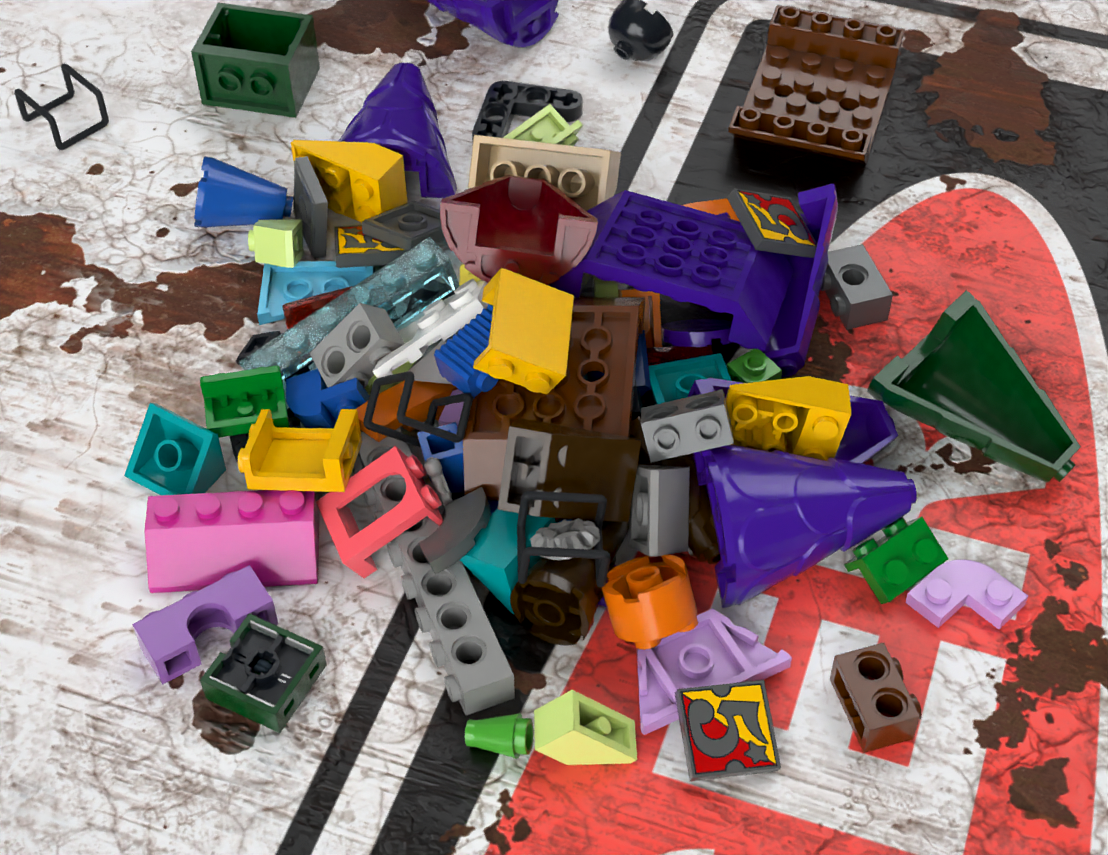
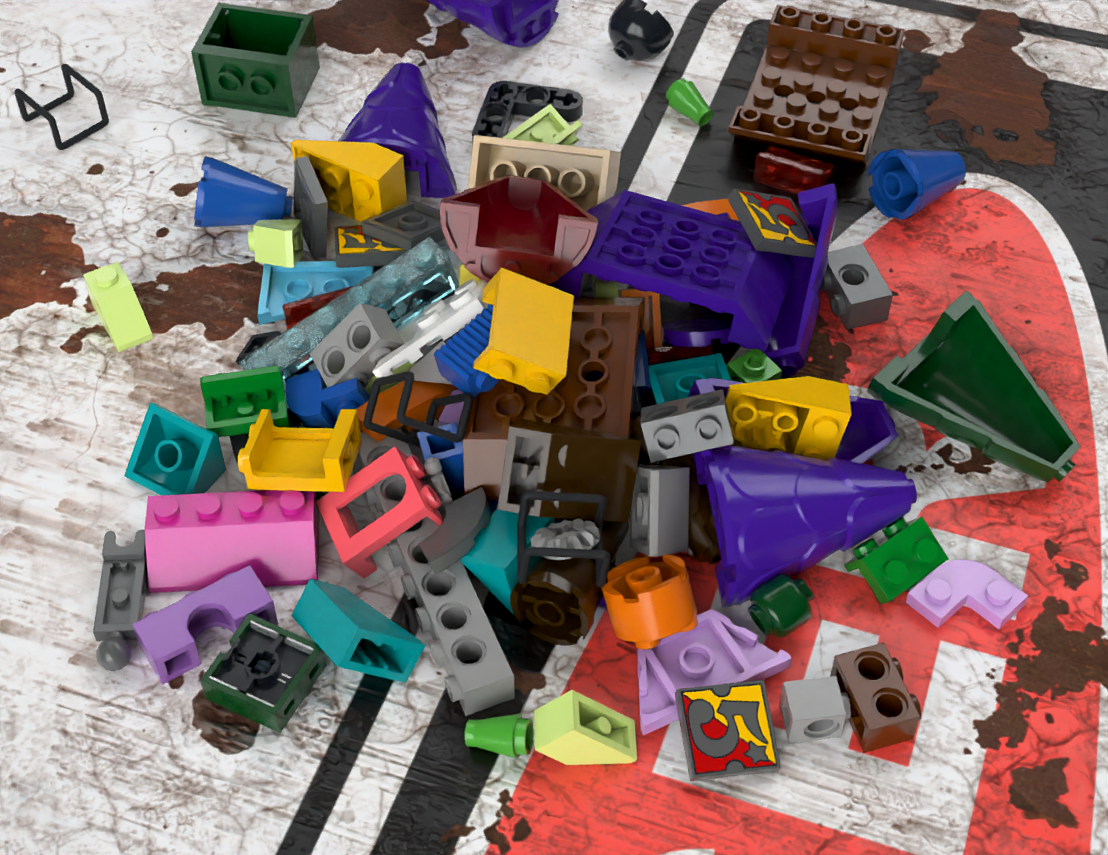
none -> yellowish green slope [83,261,154,352]
none -> dark grey plate [93,530,148,671]
none -> teal slope [291,578,426,683]
none -> bright green cone [666,78,714,127]
none -> dark green head [748,574,814,638]
none -> clear red bracket [753,146,834,195]
none -> light grey brick [779,676,851,744]
none -> blue cone [868,149,966,220]

